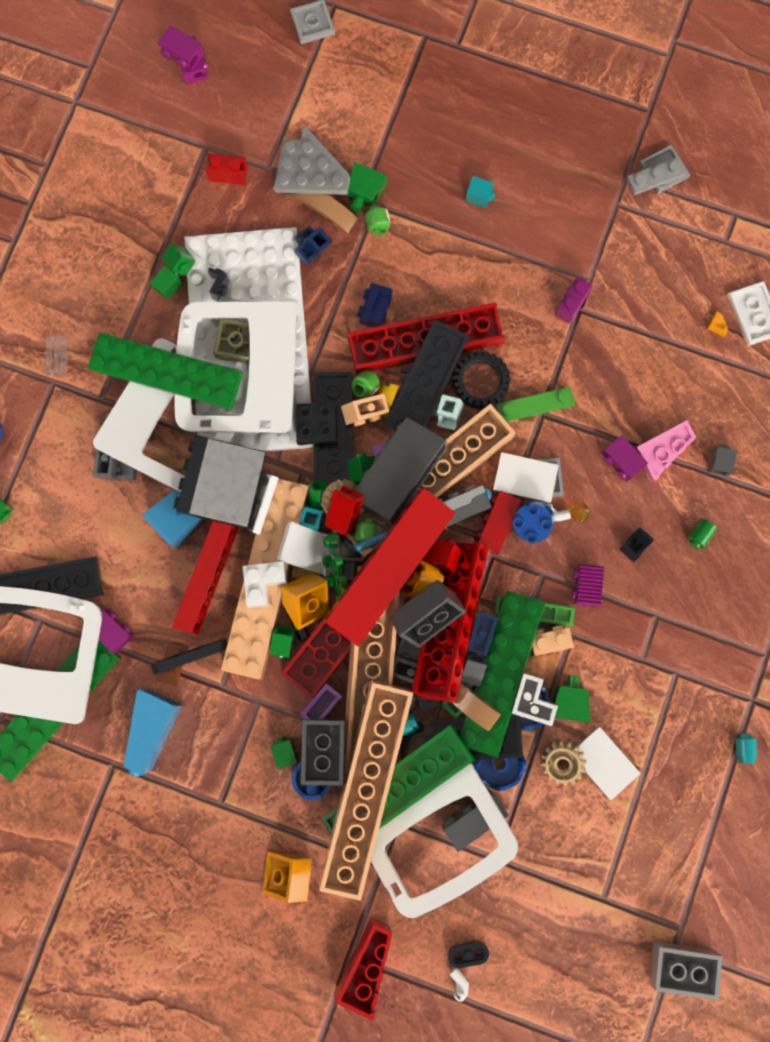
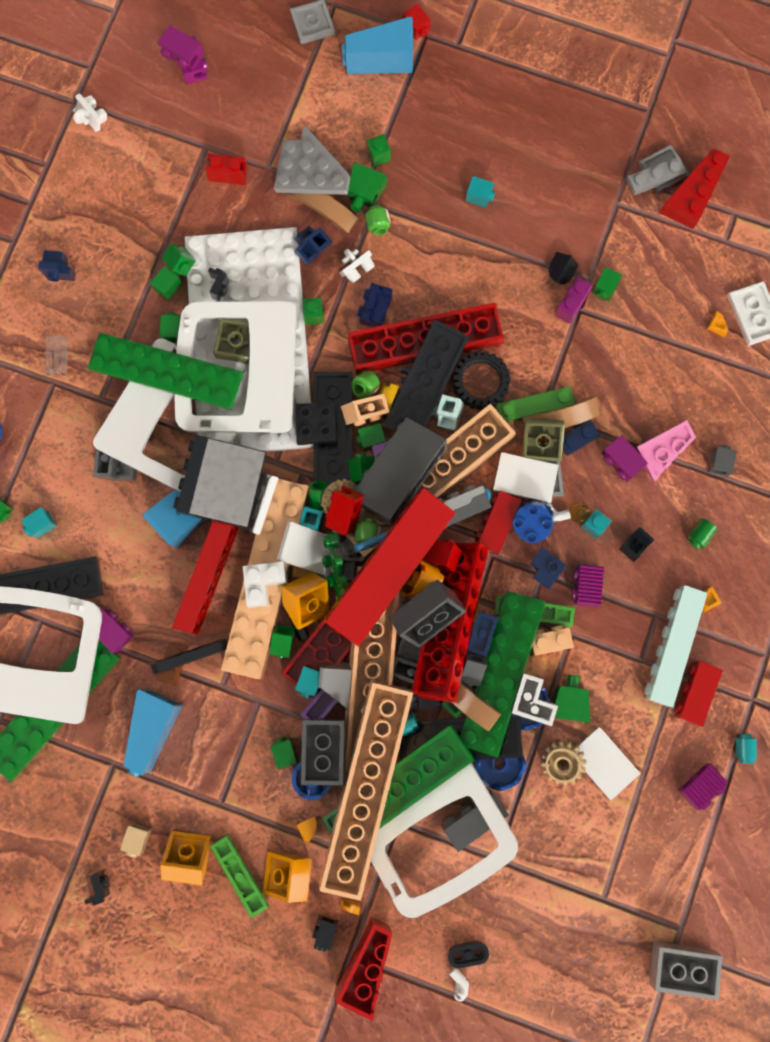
none -> teal brick [21,507,57,539]
none -> dark blue brick [38,250,76,282]
none -> white hips [73,94,107,132]
none -> black bracket [84,870,110,906]
none -> tan brick [120,823,152,858]
none -> green brick [159,313,181,343]
none -> light orange slope [161,831,211,886]
none -> bright green plate [210,834,270,918]
none -> teal brick [295,666,320,699]
none -> light orange tile [297,815,317,844]
none -> green brick [302,298,324,325]
none -> black brick [312,915,338,951]
none -> light grey slope [318,662,352,709]
none -> white hips [339,249,375,283]
none -> light orange tile [339,898,361,915]
none -> dark azure slope [342,17,413,74]
none -> green brick [356,423,386,451]
none -> green brick [366,134,391,167]
none -> red brick [403,4,431,40]
none -> medium nougat slope [522,396,600,428]
none -> olive brick [523,418,565,461]
none -> dark blue brick [530,548,566,590]
none -> black brick [549,252,579,284]
none -> dark blue plate [563,419,601,456]
none -> teal brick [580,509,612,539]
none -> green brick [592,267,622,301]
none -> light aqua brick [644,585,707,708]
none -> red wedge [659,148,730,229]
none -> red brick [674,661,723,727]
none -> magenta brick [678,763,728,811]
none -> light orange tile [702,586,722,612]

